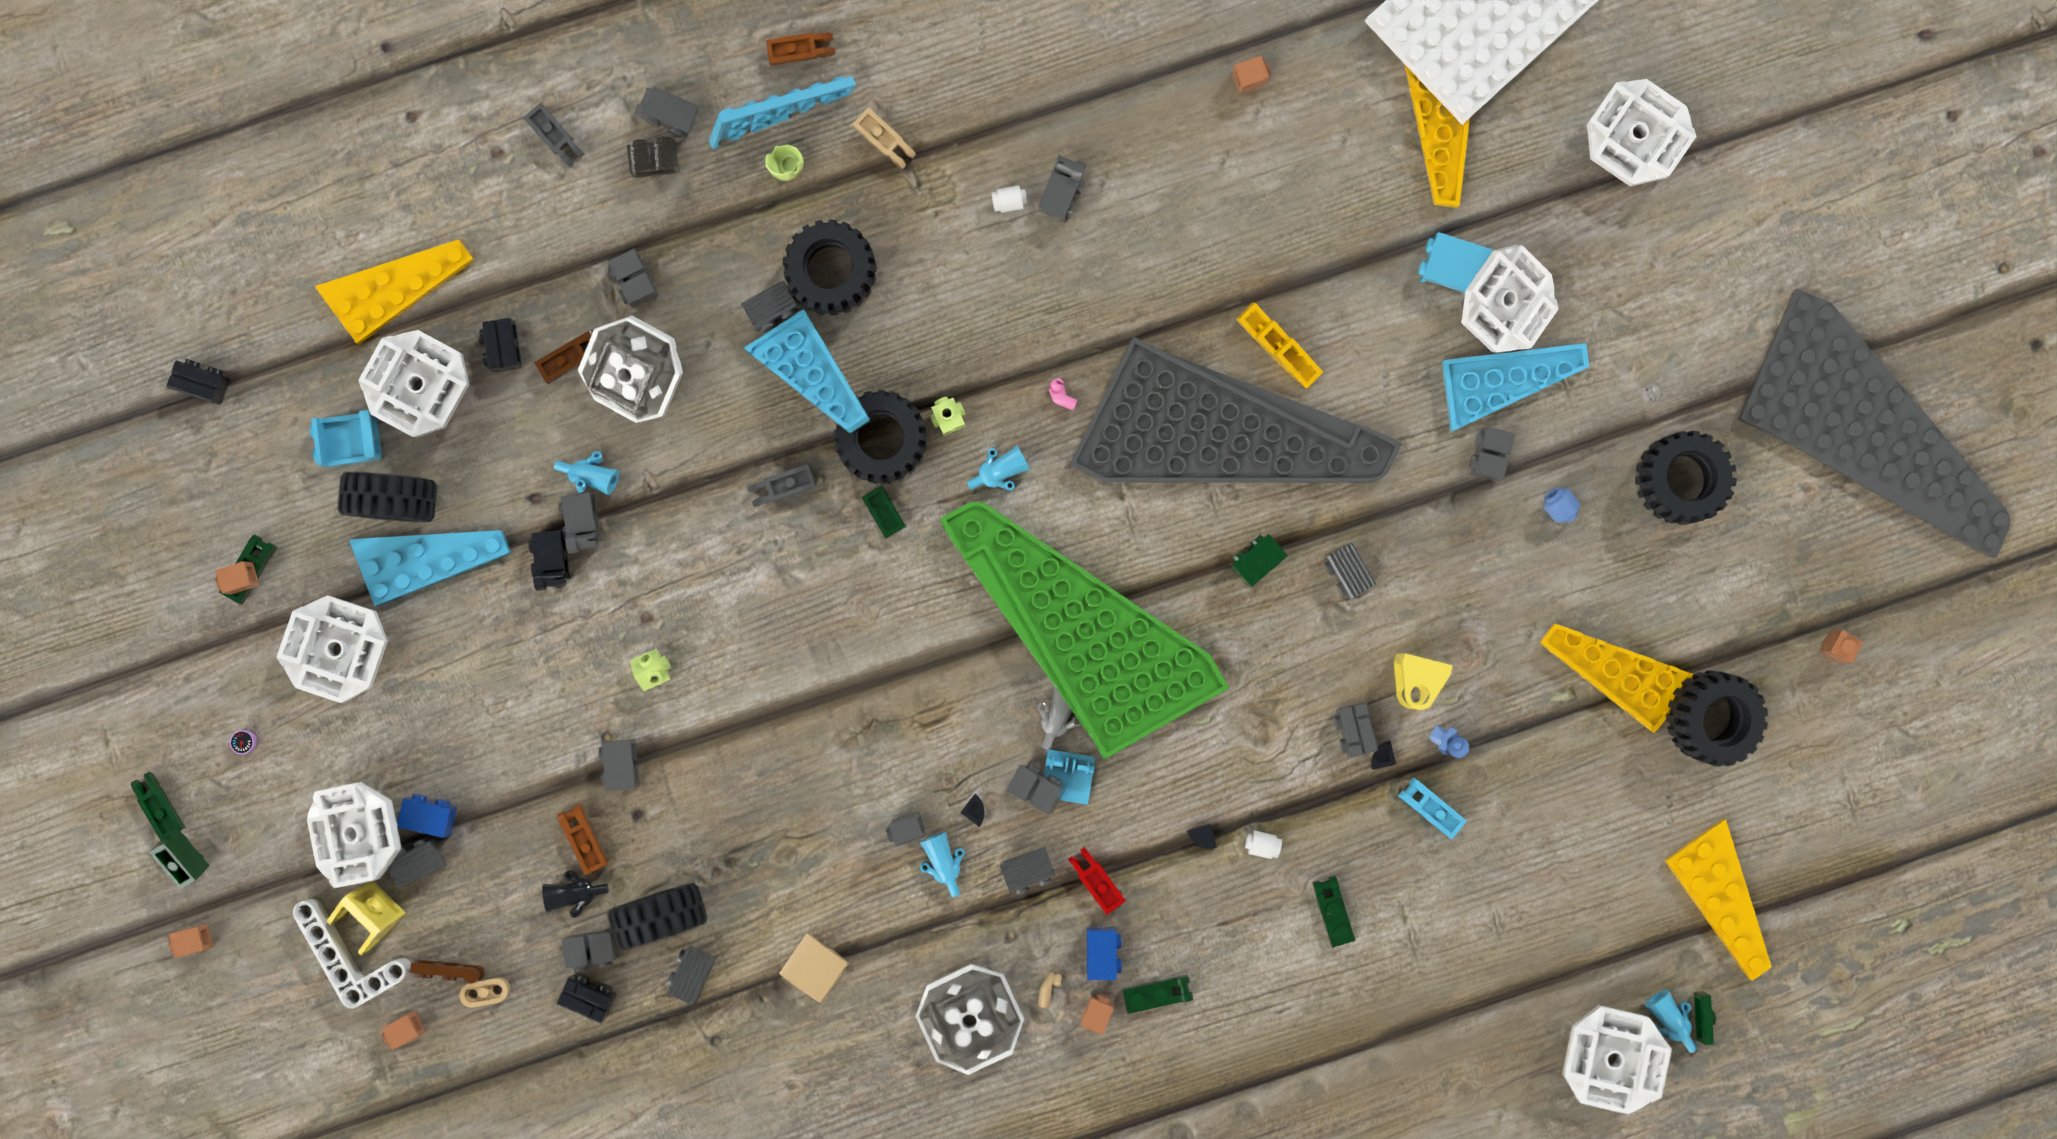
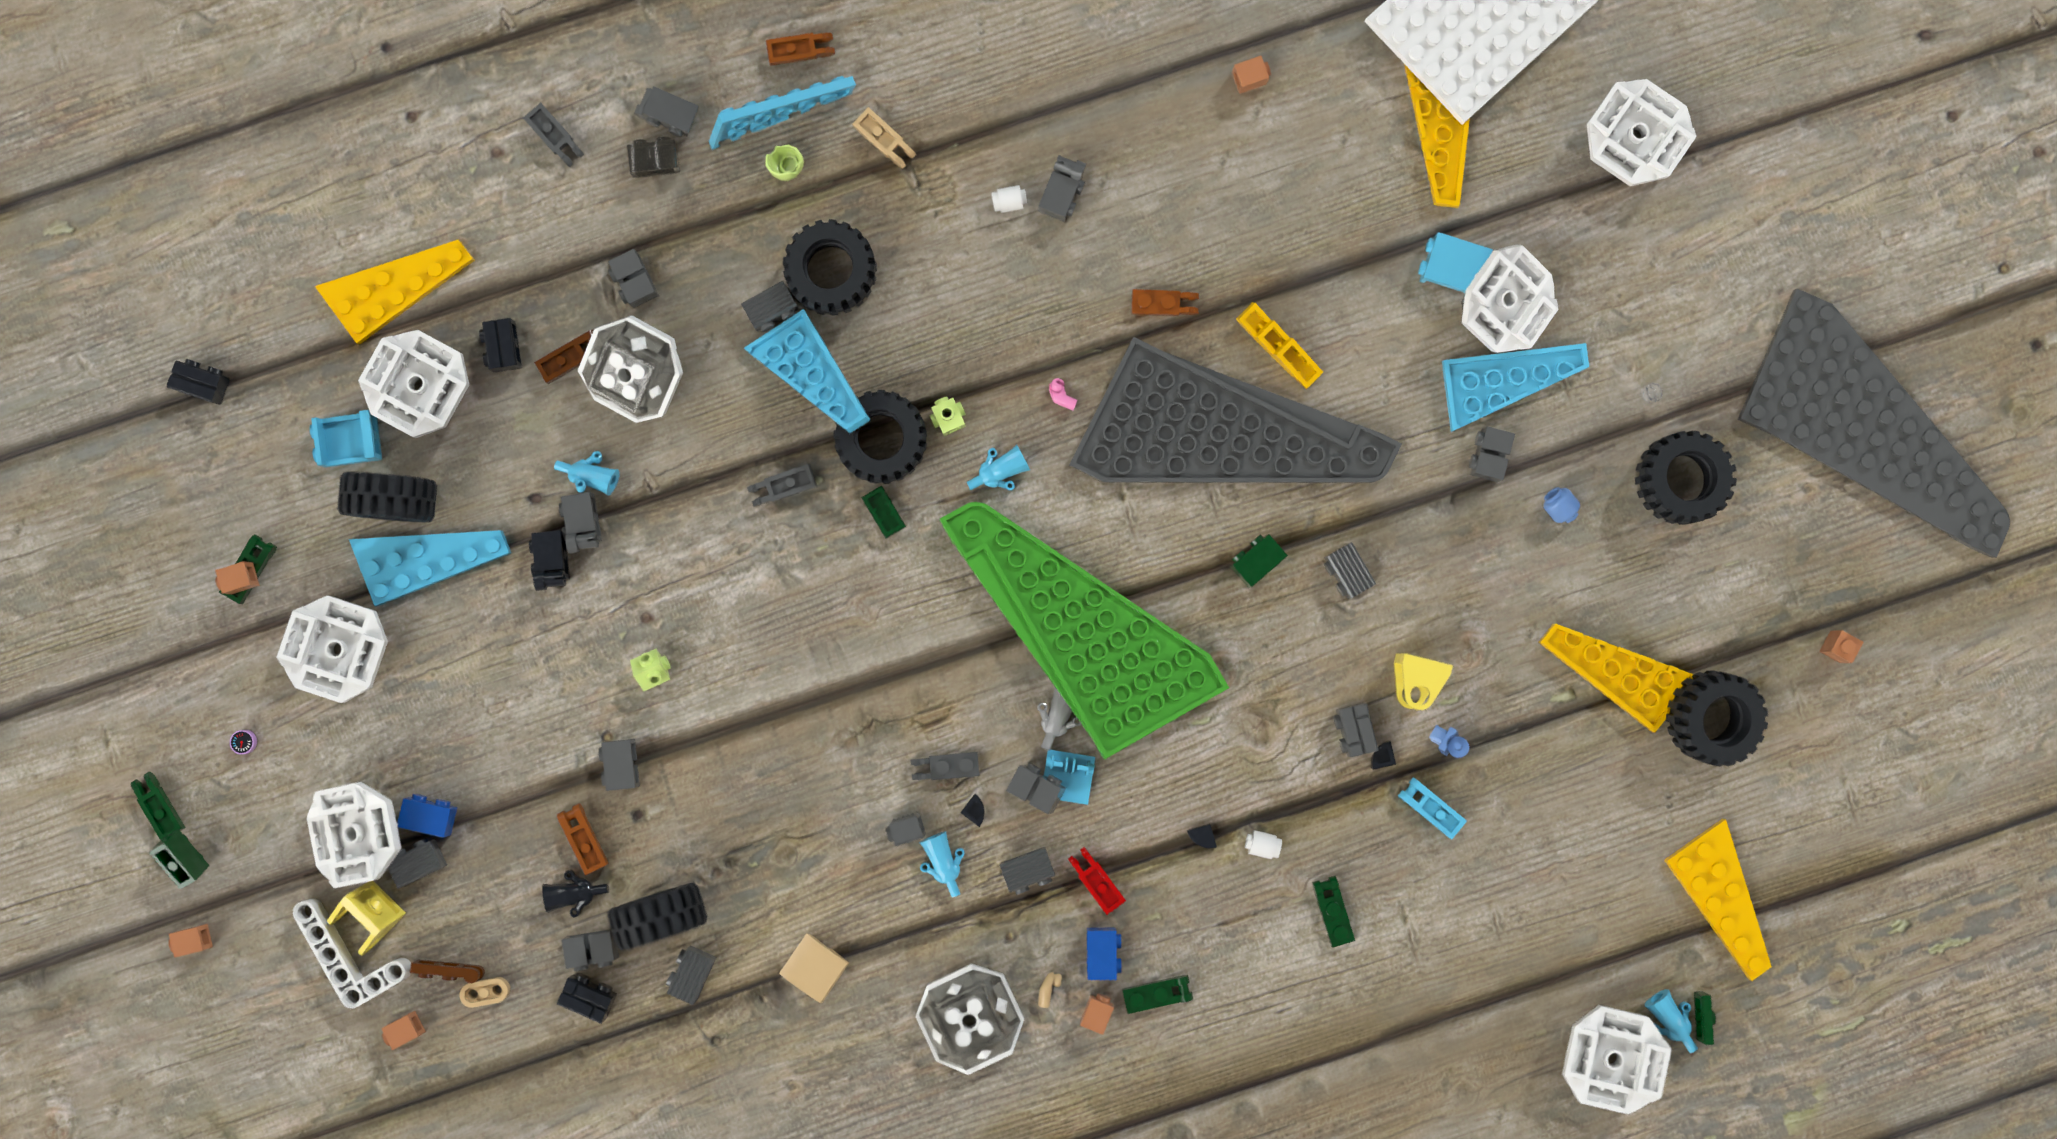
none -> dark grey hinge [910,752,980,780]
none -> dark orange hinge [1131,289,1199,316]

